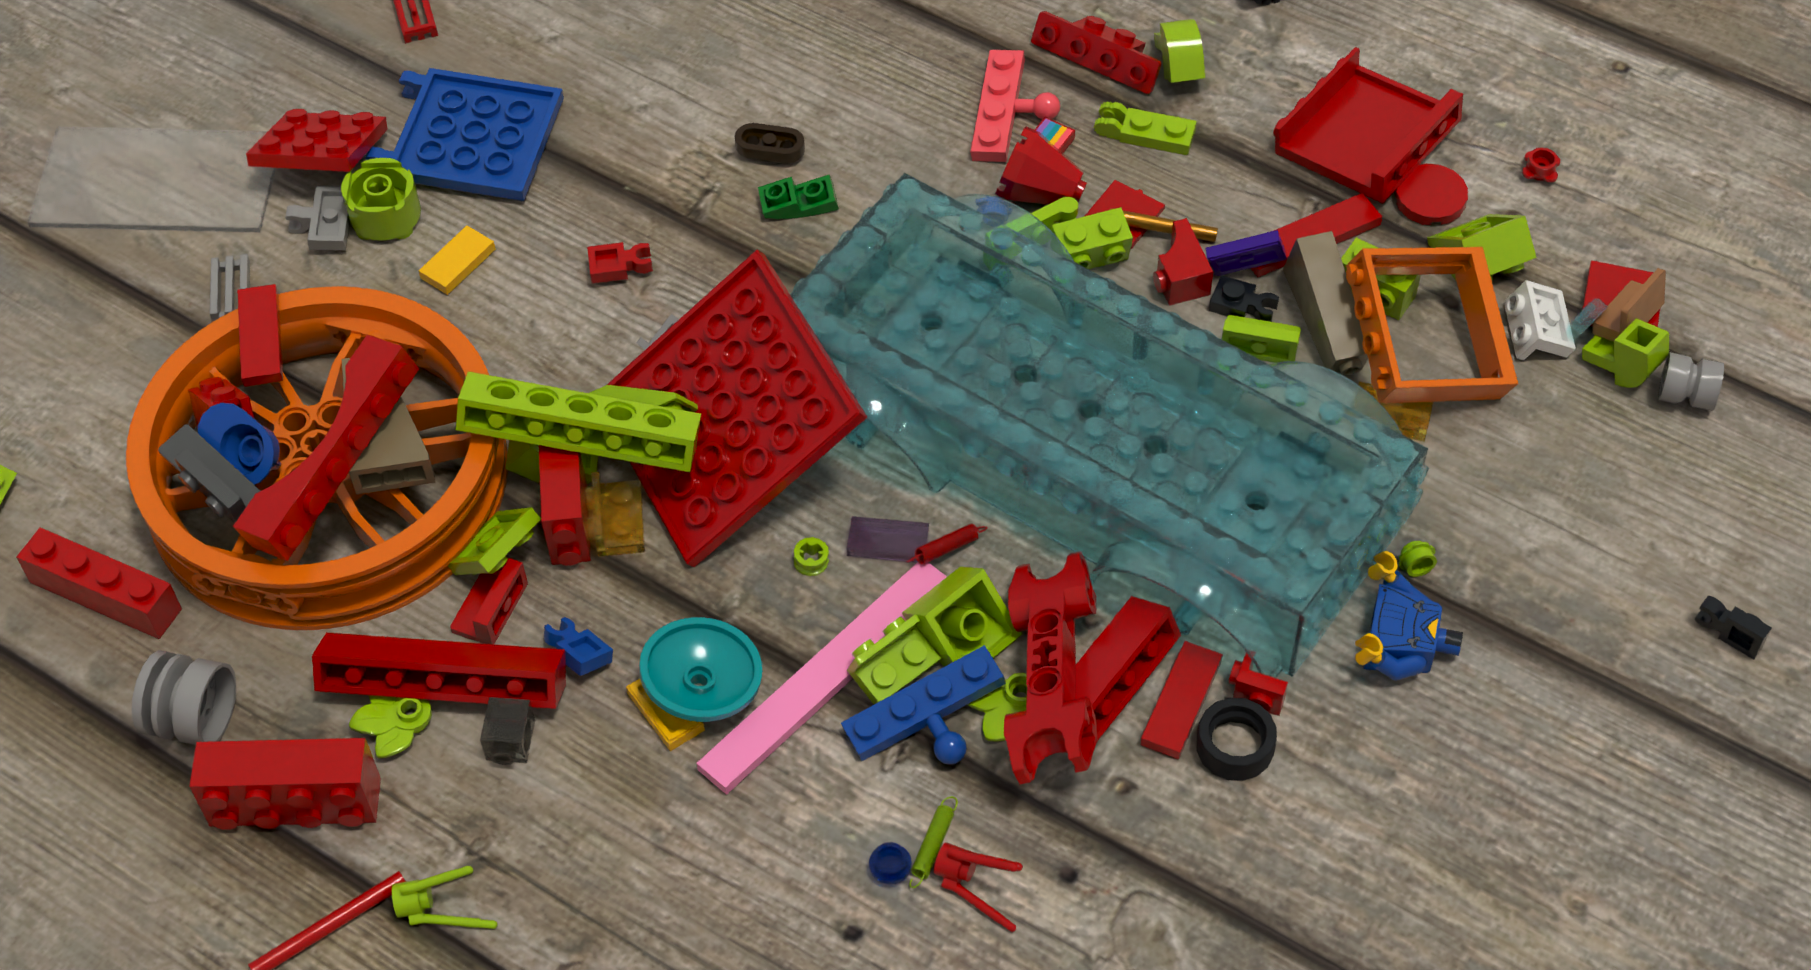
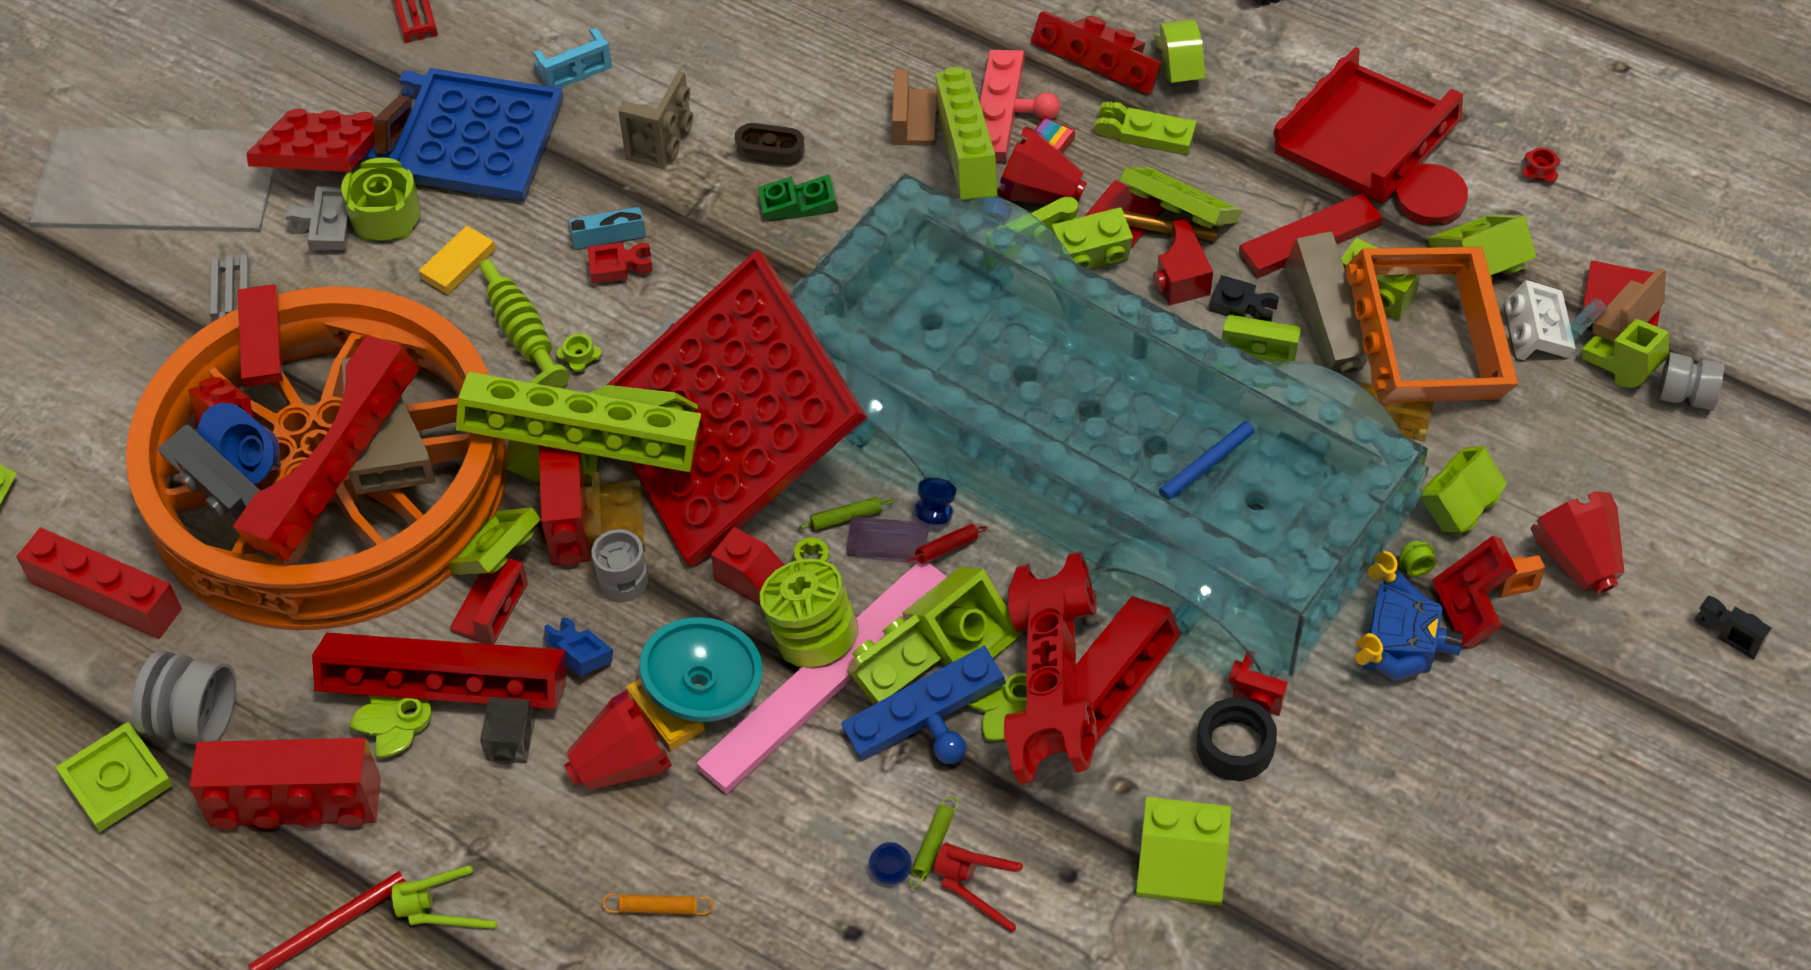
red tile [1140,641,1223,759] -> none
dark purple tile [1205,230,1287,276] -> none
none -> lime plate [55,722,173,832]
none -> reddish brown tile [374,96,412,154]
none -> lime piece [479,259,570,388]
none -> medium azure hinge [533,28,612,88]
none -> lime plate [557,333,602,372]
none -> red cone [564,689,672,790]
none -> medium azure slope [569,207,646,249]
none -> light grey wheel [591,529,649,602]
none -> light orange piece [603,893,713,915]
none -> dark tan bracket [618,71,693,169]
none -> red slope [711,527,785,606]
none -> lime wheel [760,558,859,668]
none -> lime piece [798,496,894,531]
none -> medium nougat panel [892,69,937,145]
none -> clear blue wheel [914,478,957,525]
none -> lime brick [935,67,997,200]
none -> lime plate [1120,167,1242,228]
none -> lime slope [1136,797,1231,906]
none -> blue bar [1159,421,1255,502]
none -> lime brick [1419,446,1507,533]
none -> red plate [1432,536,1517,648]
none -> orange plate [1496,555,1545,598]
none -> red cone [1530,491,1625,594]

